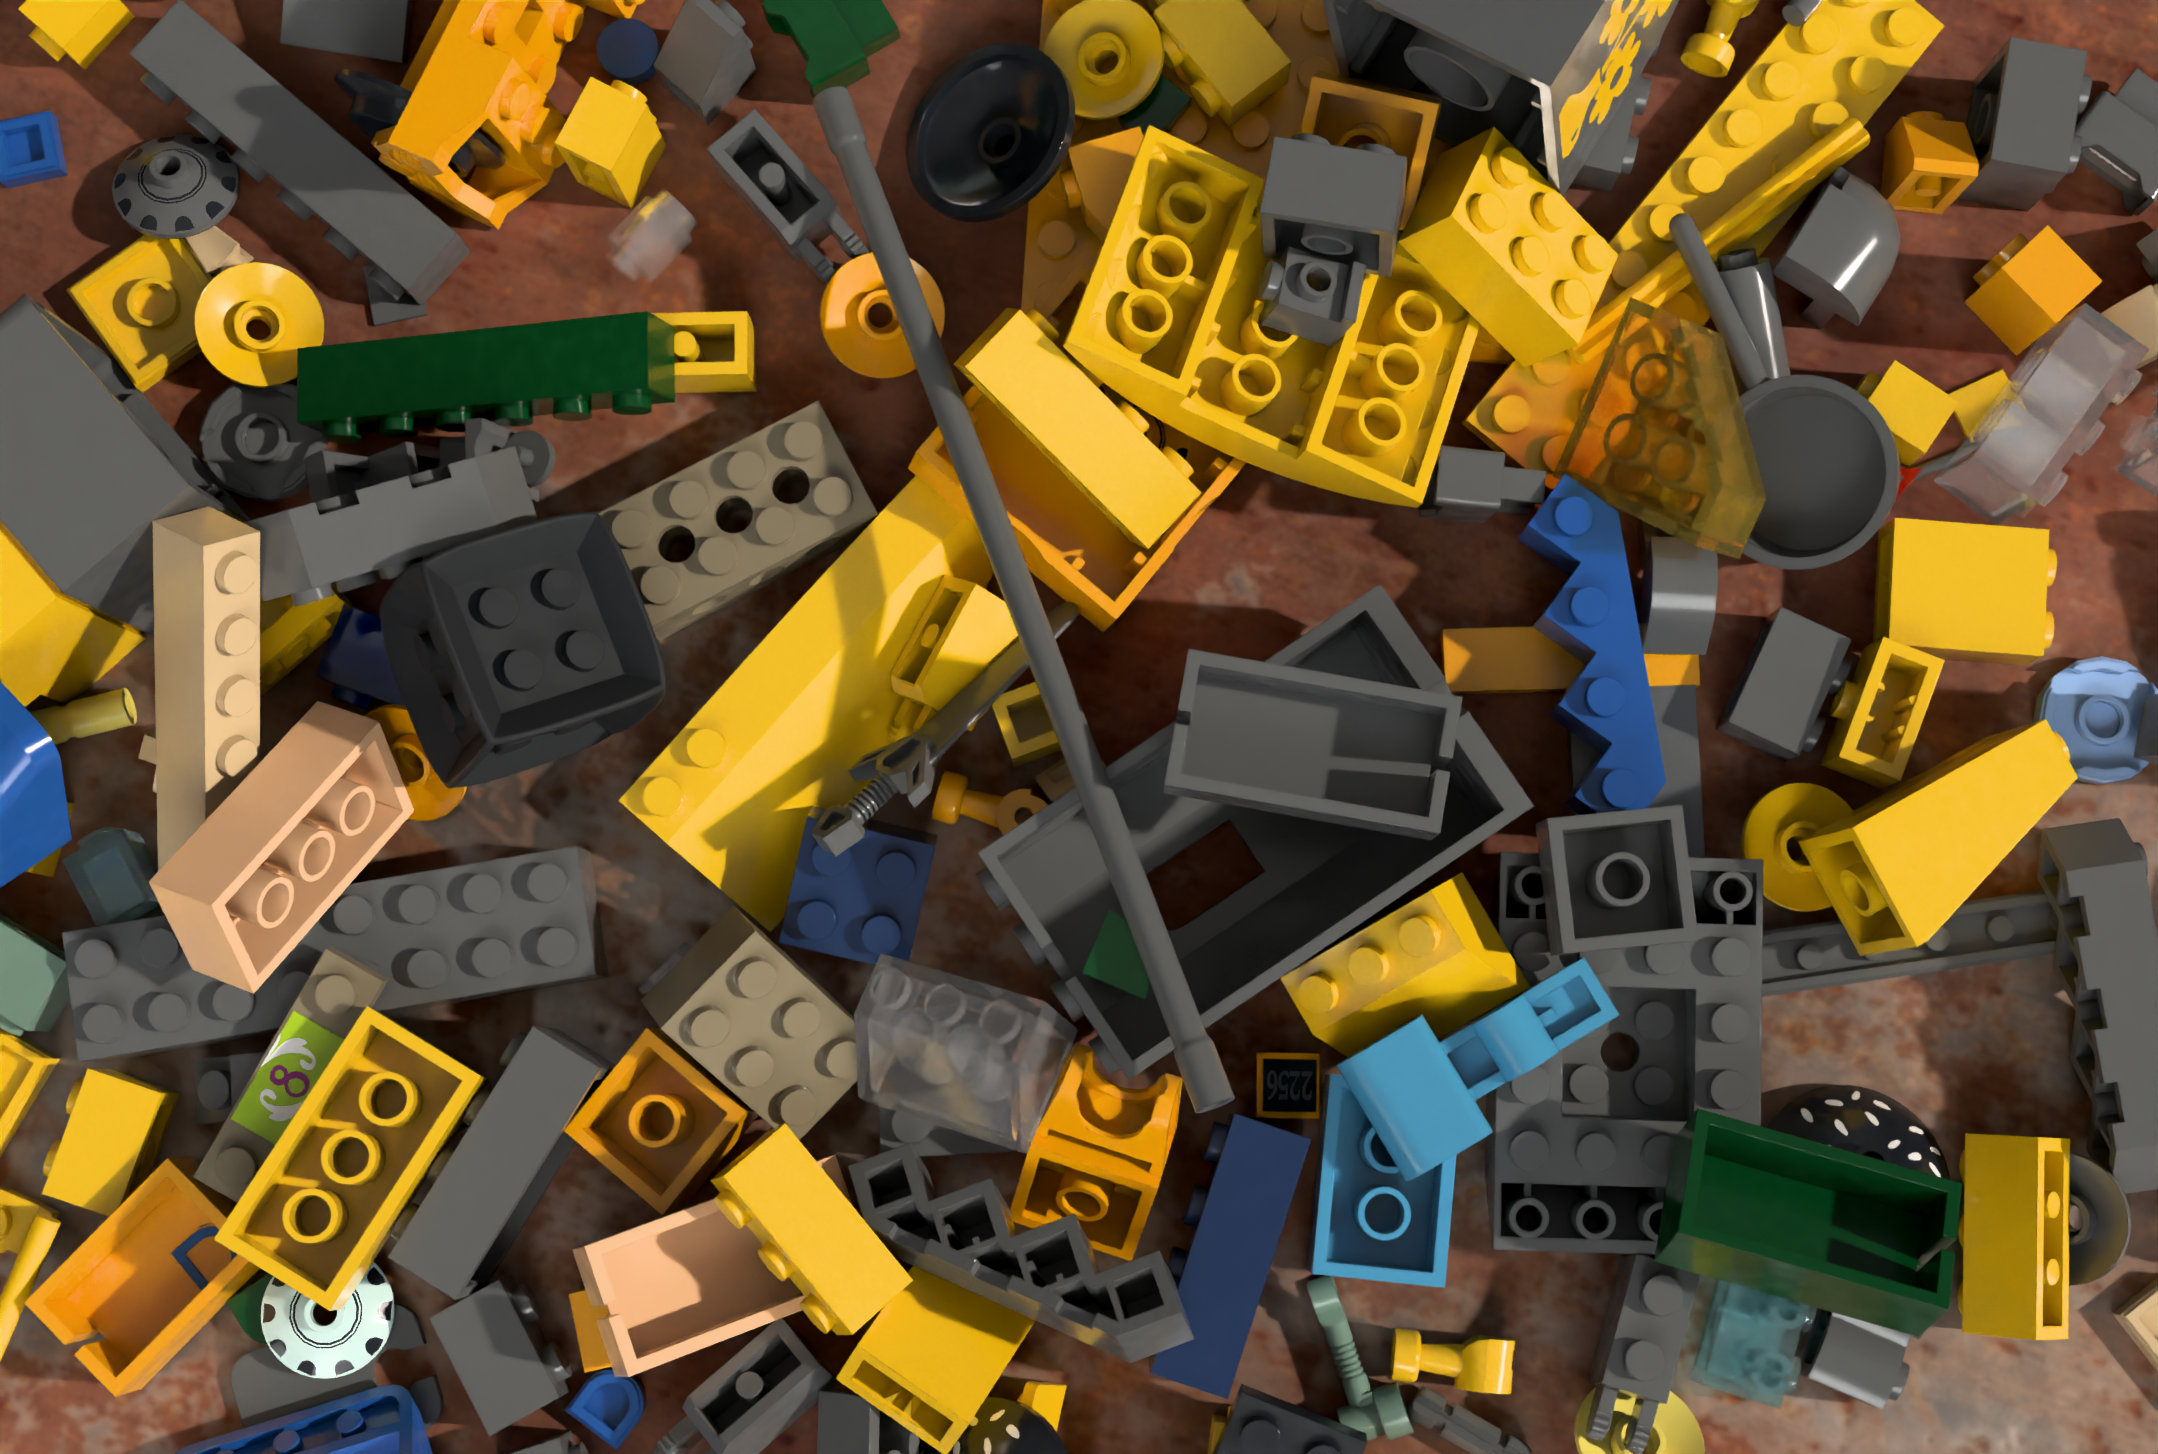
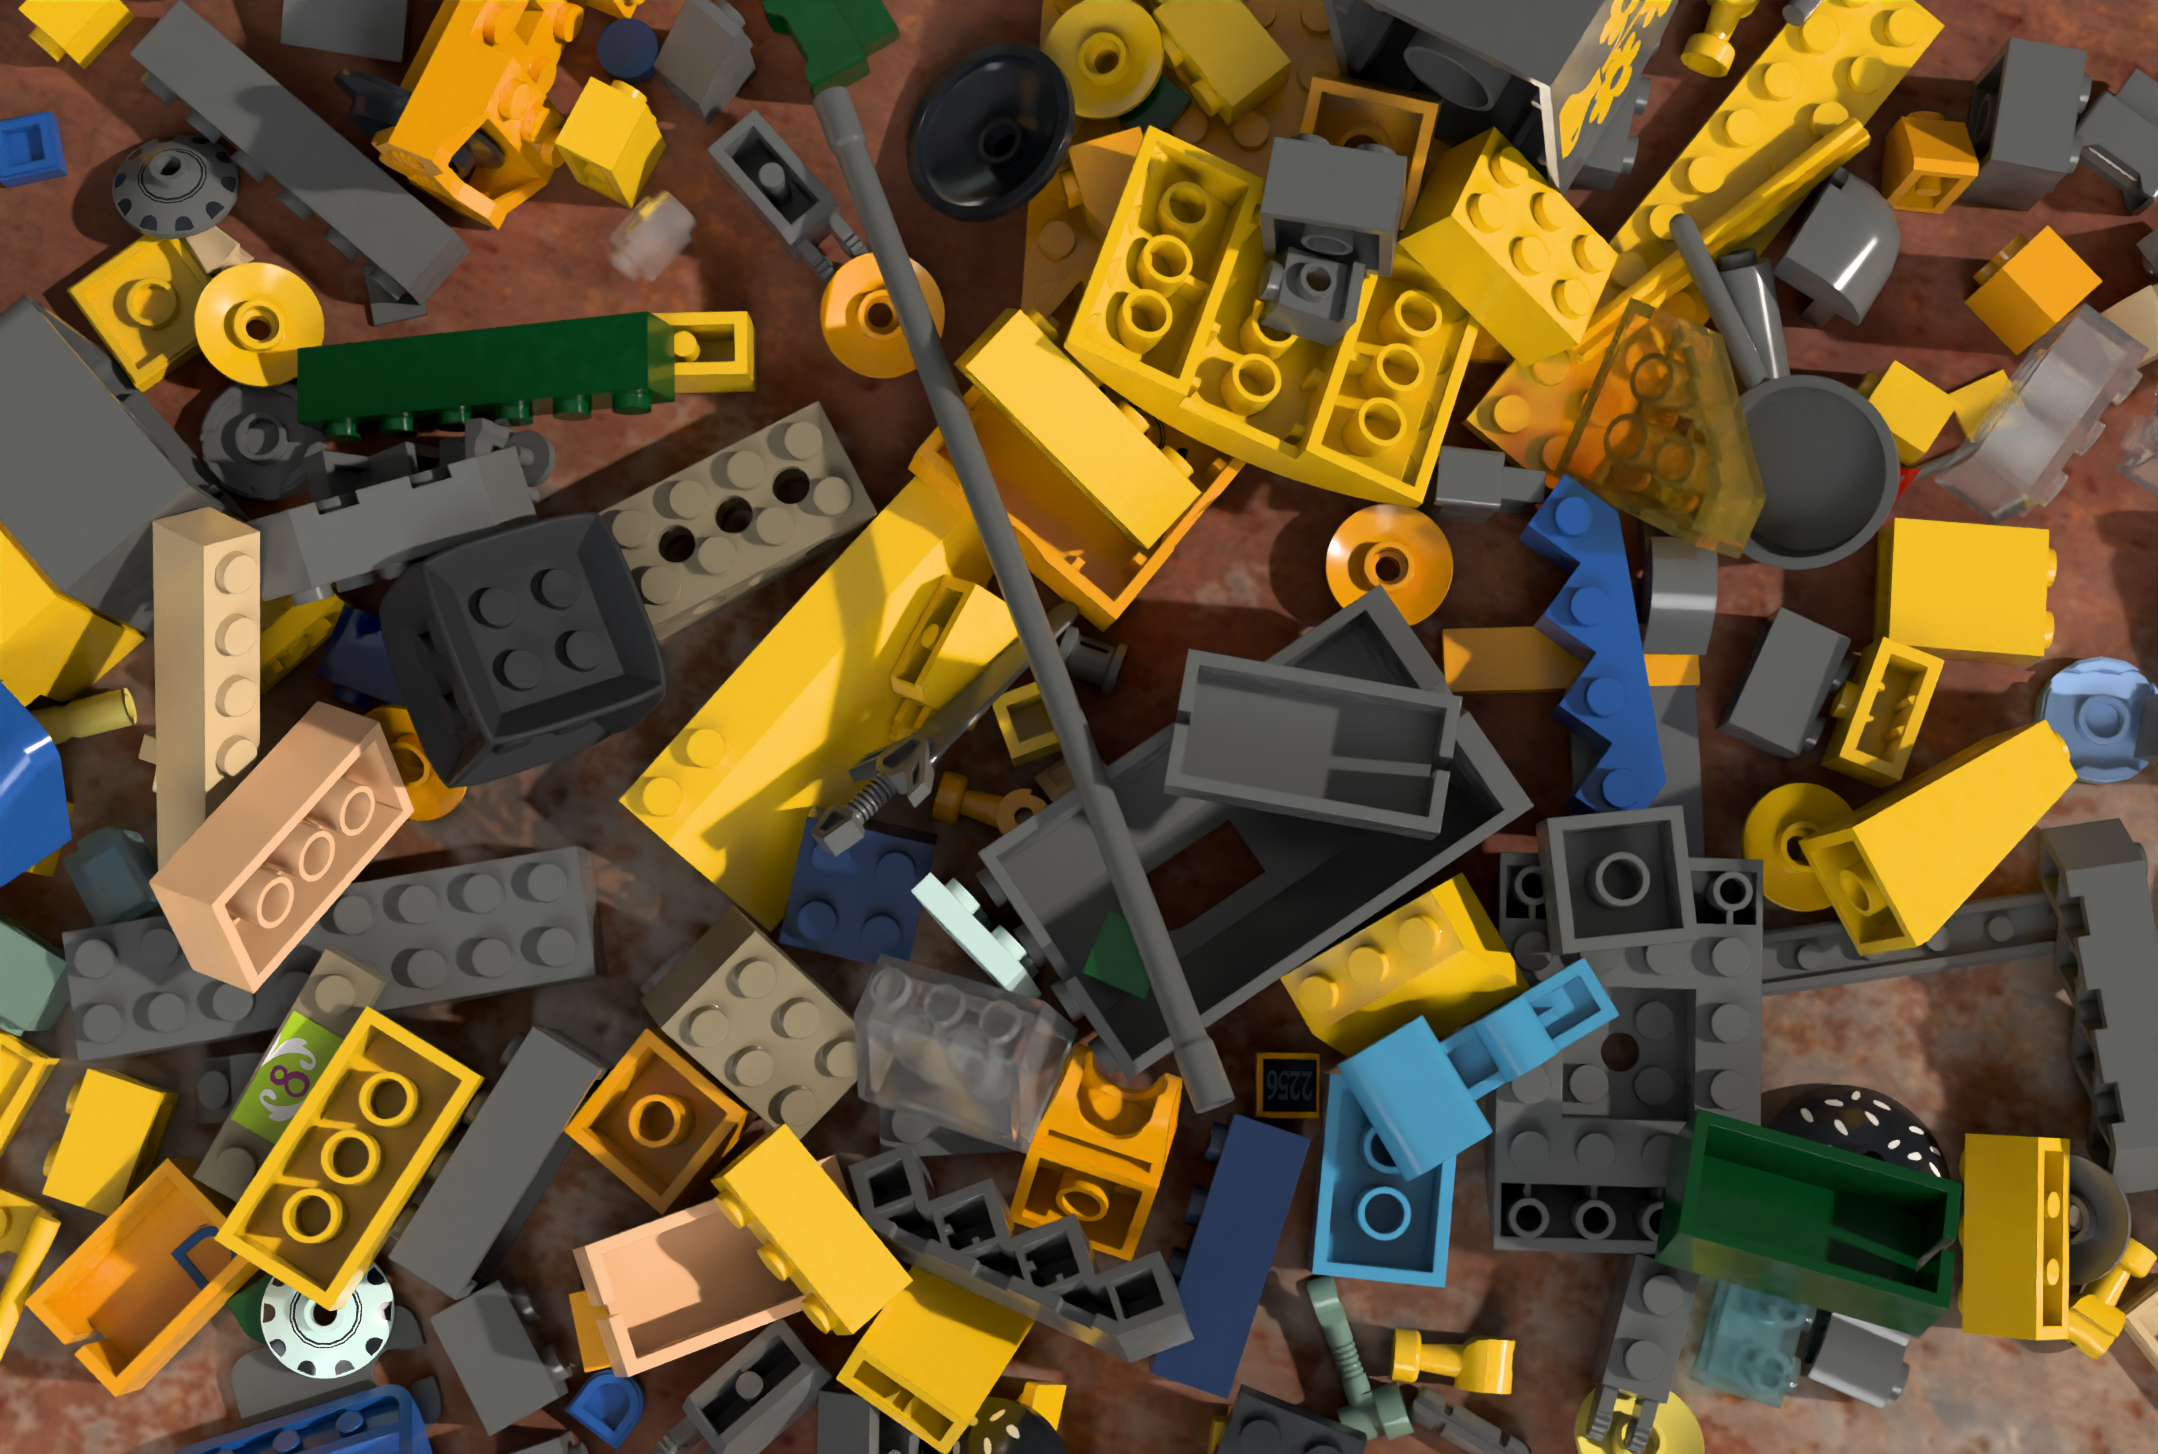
none -> light aqua plate [911,872,1042,1012]
none -> dark grey bush [1059,625,1130,698]
none -> light orange dish [1325,503,1453,626]
none -> yellow leg [2064,1237,2157,1360]

